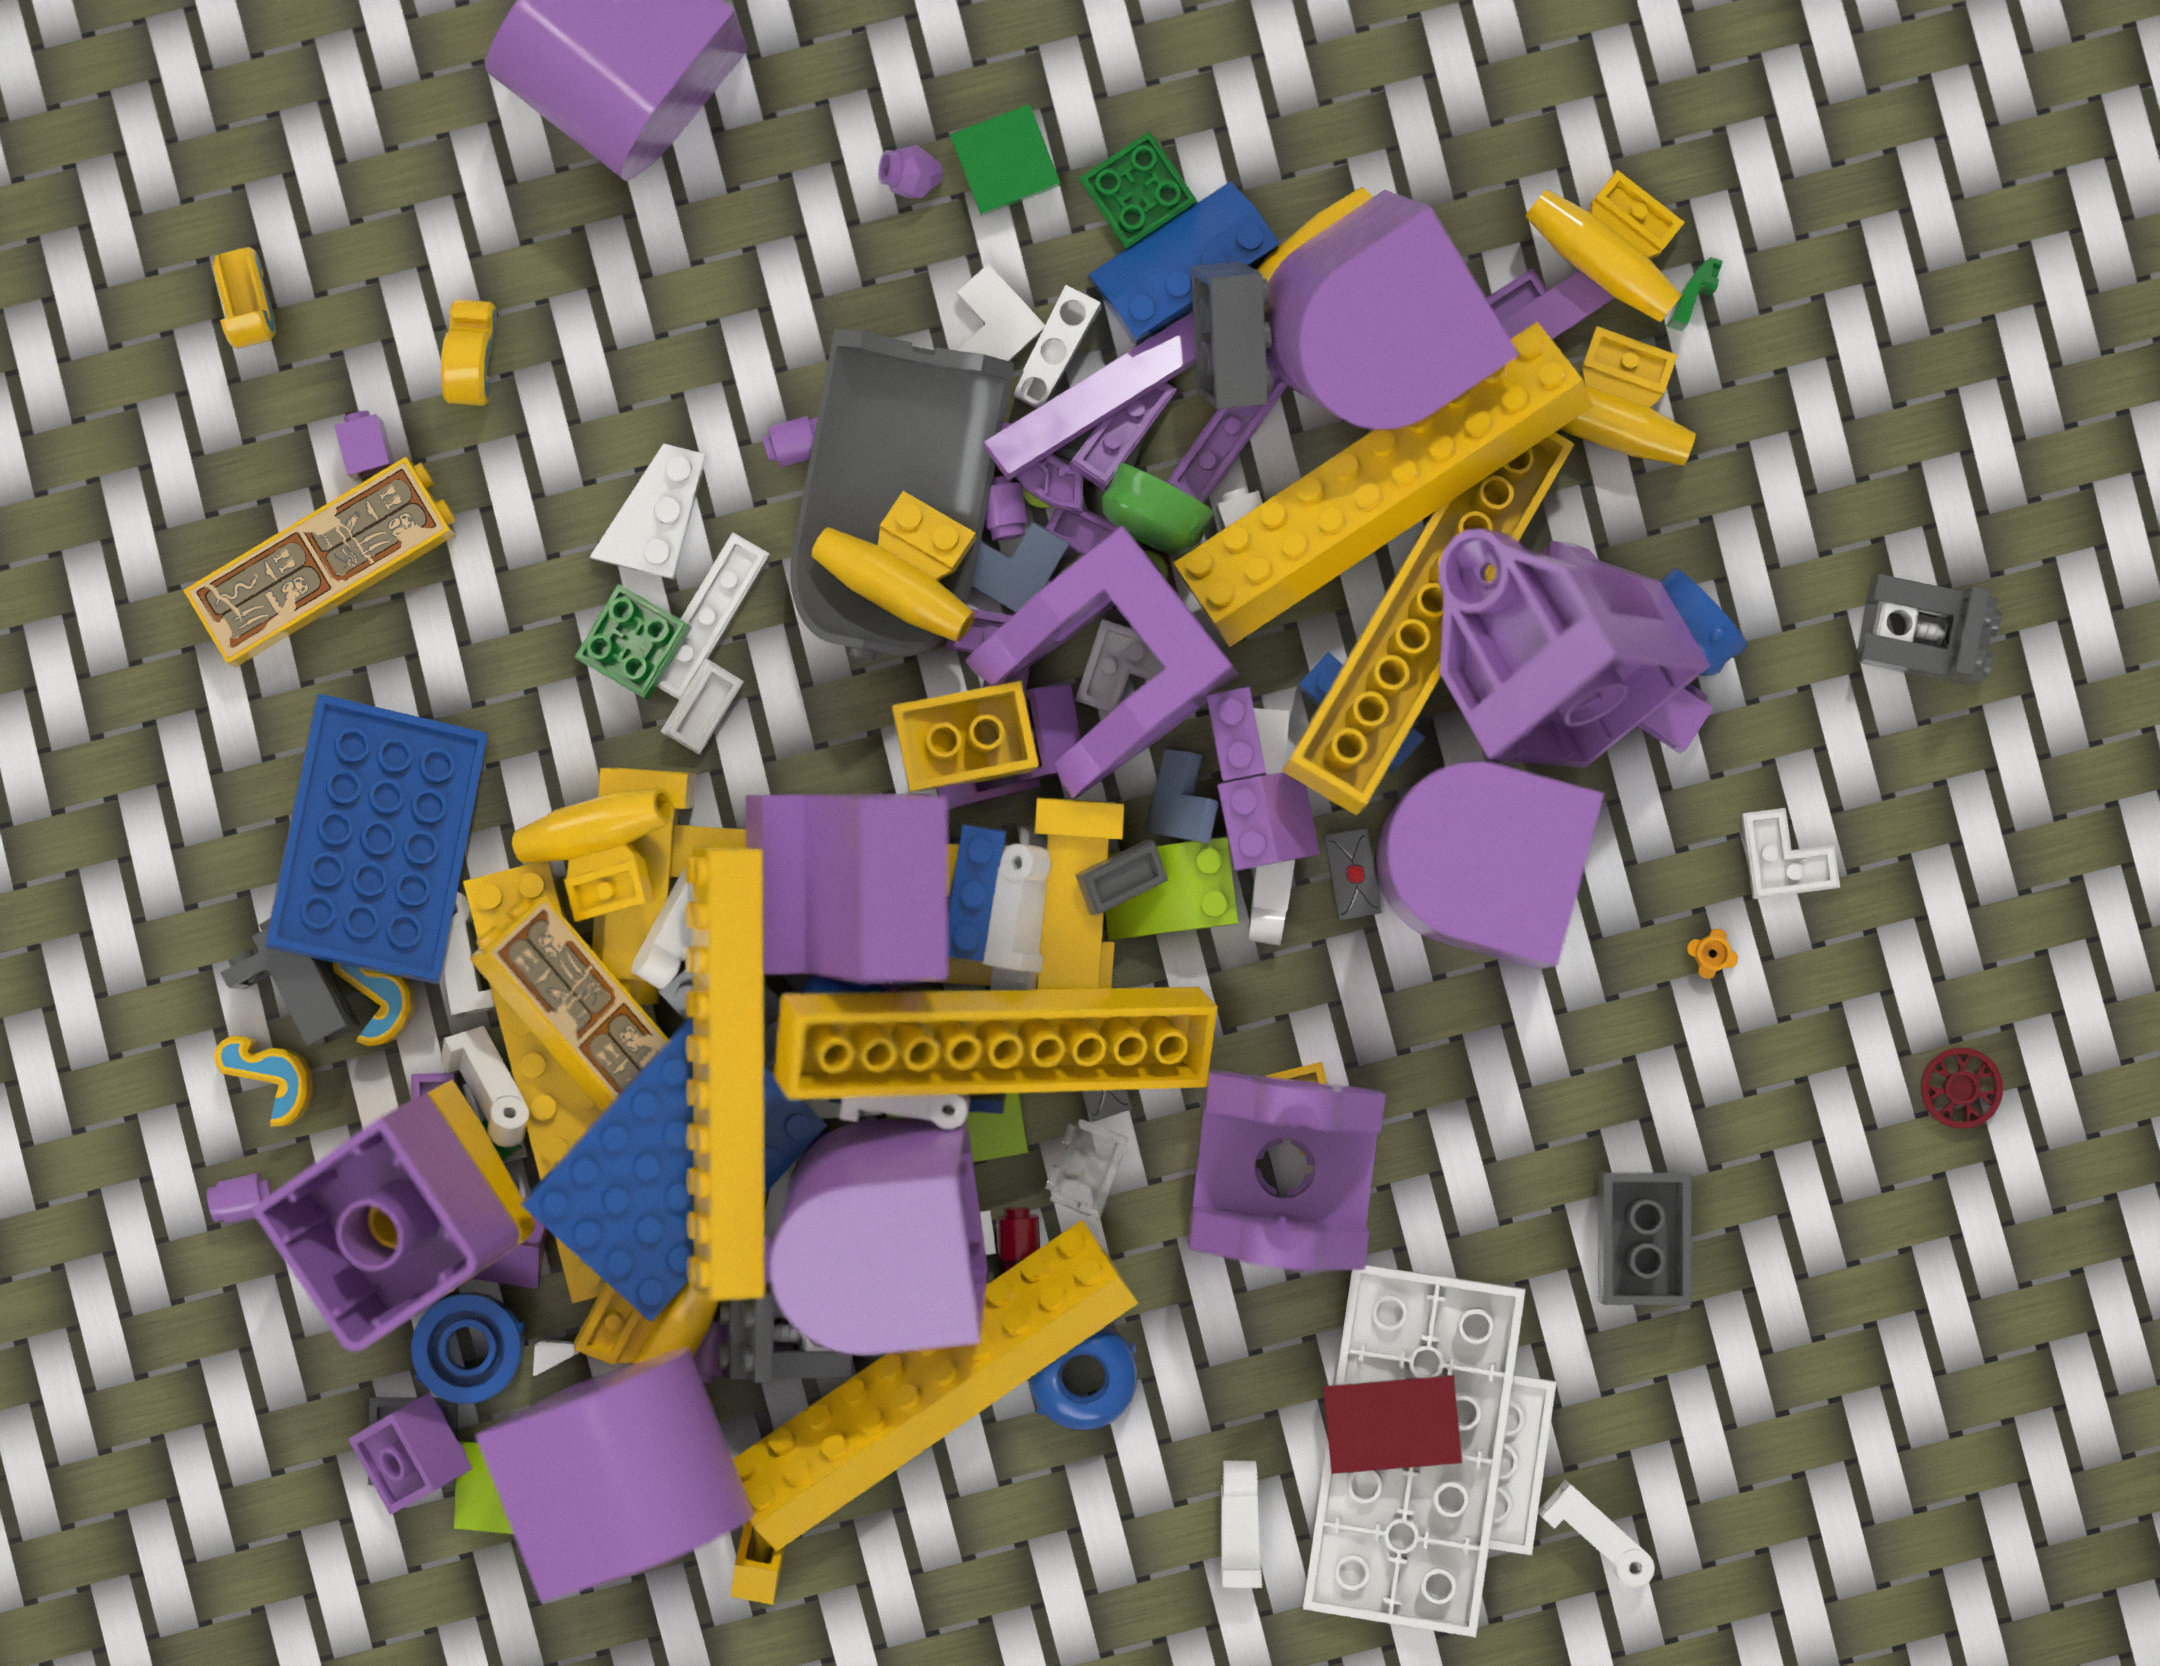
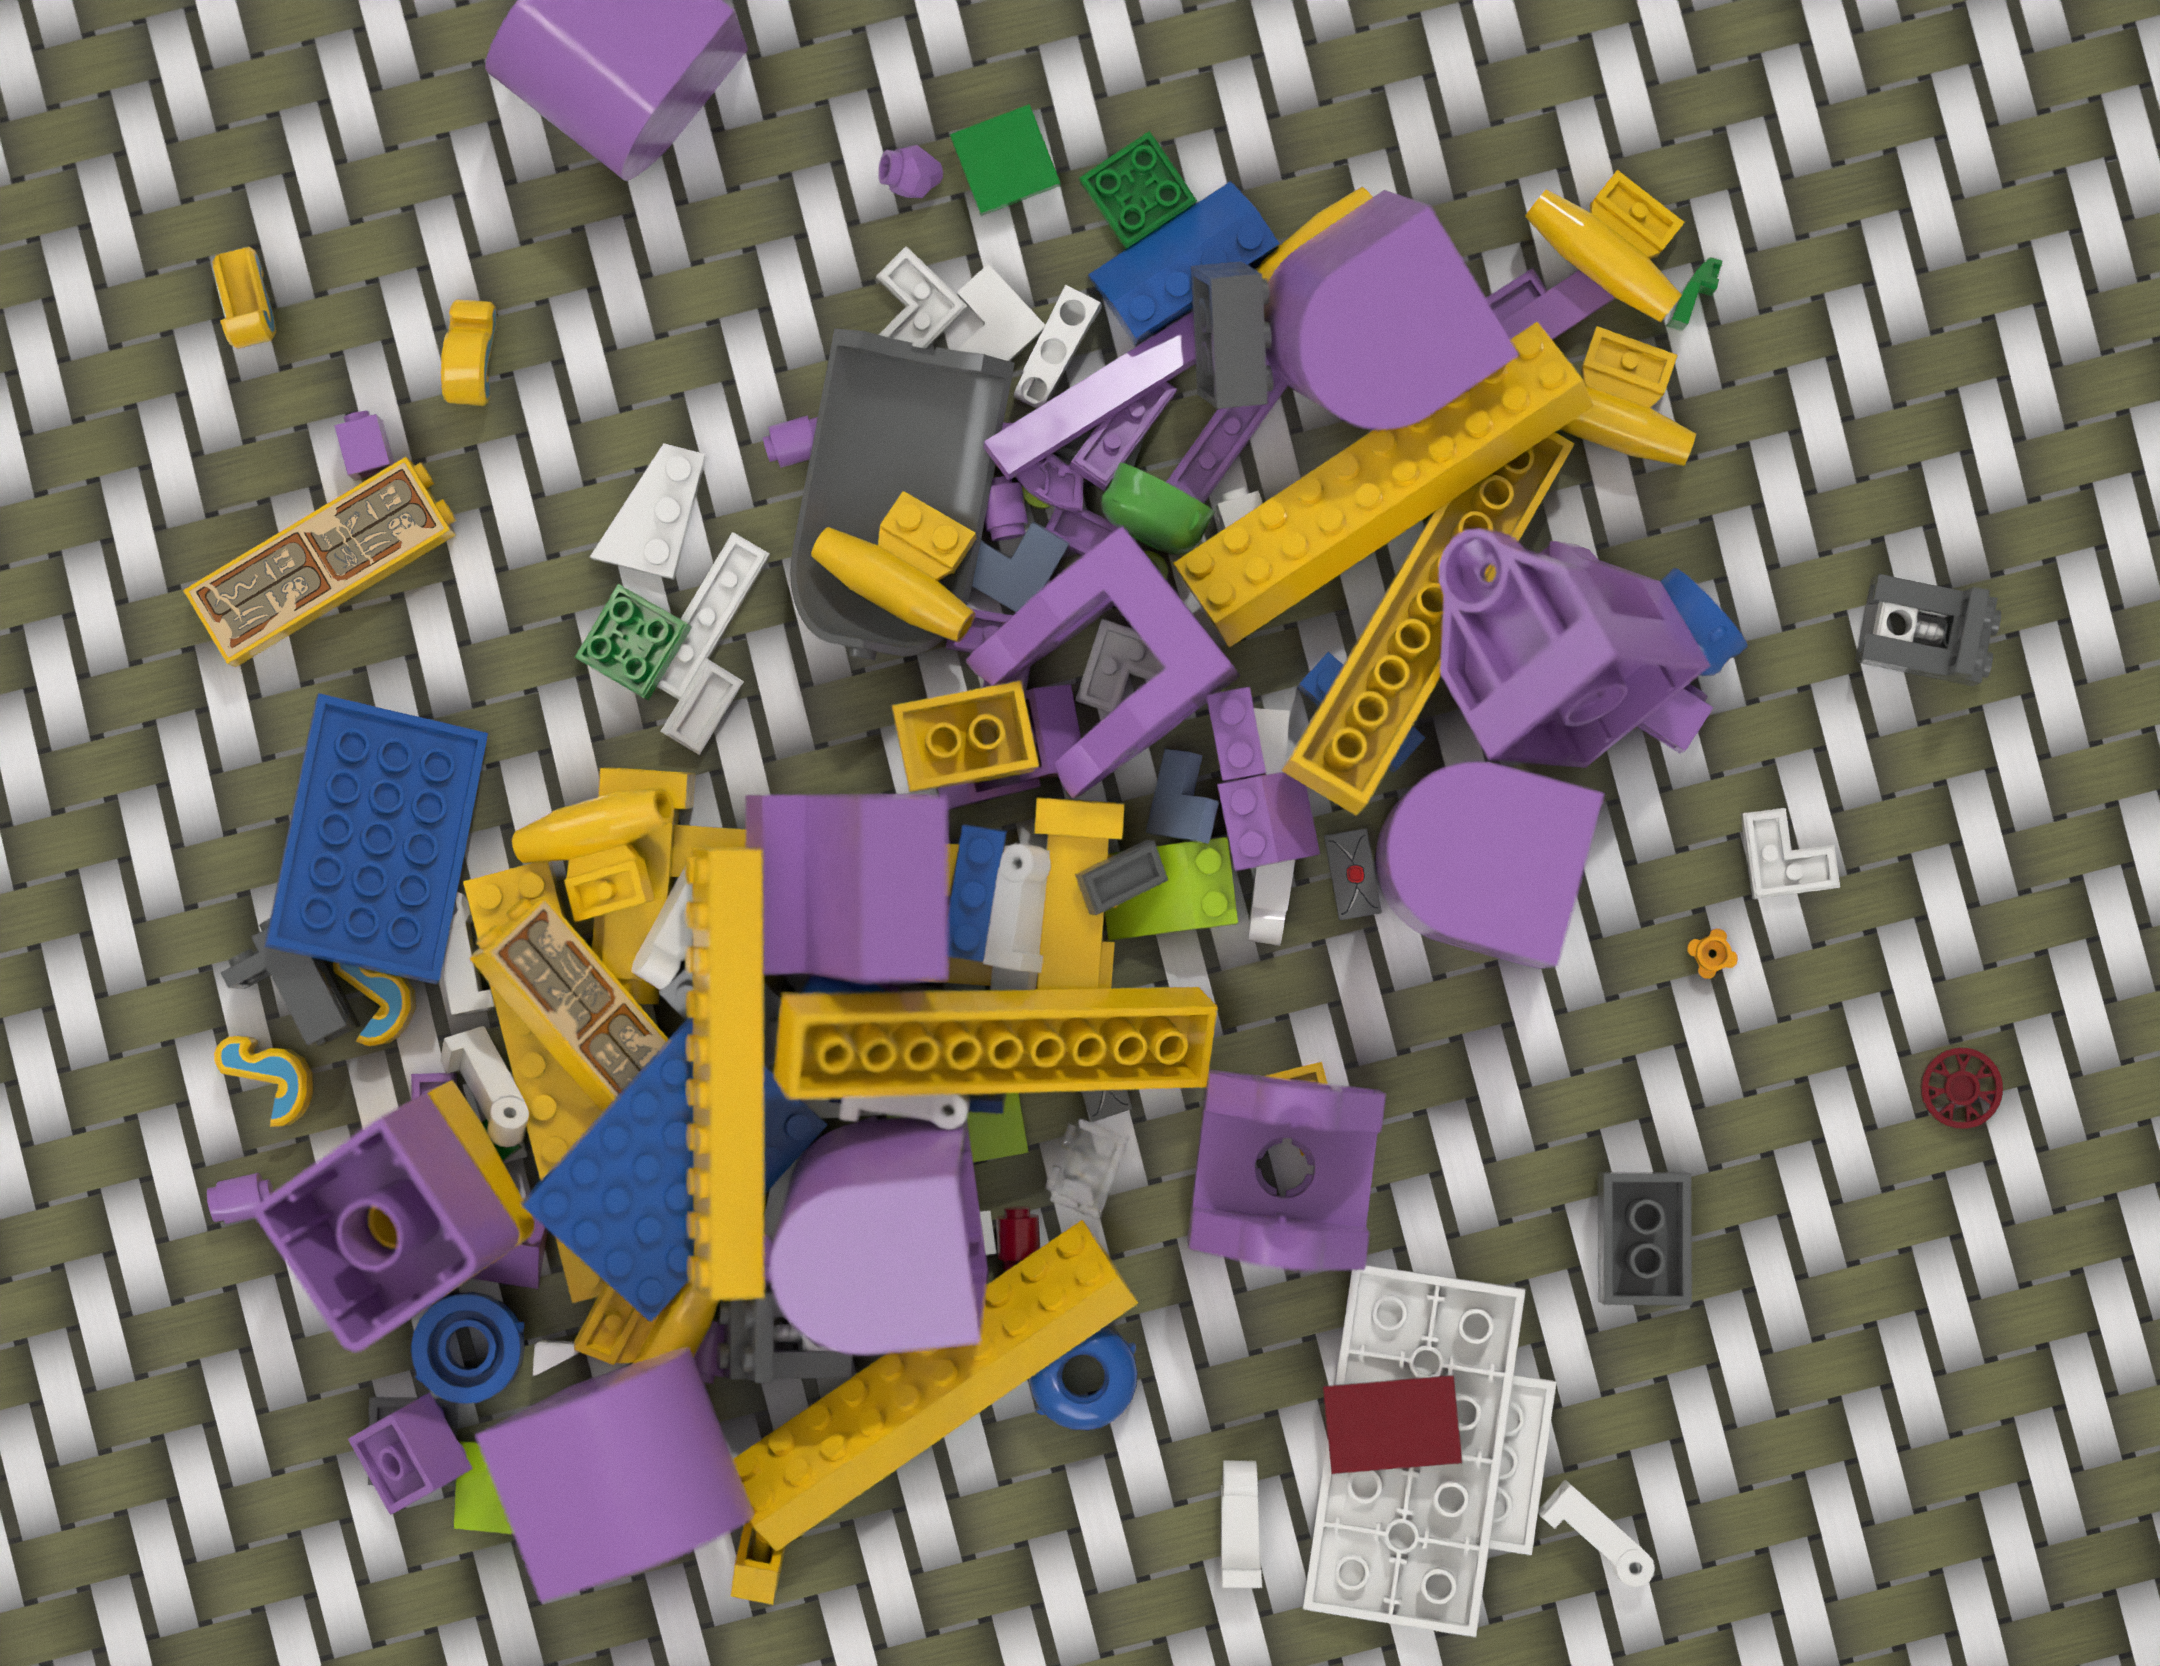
none -> white tile [876,246,968,349]

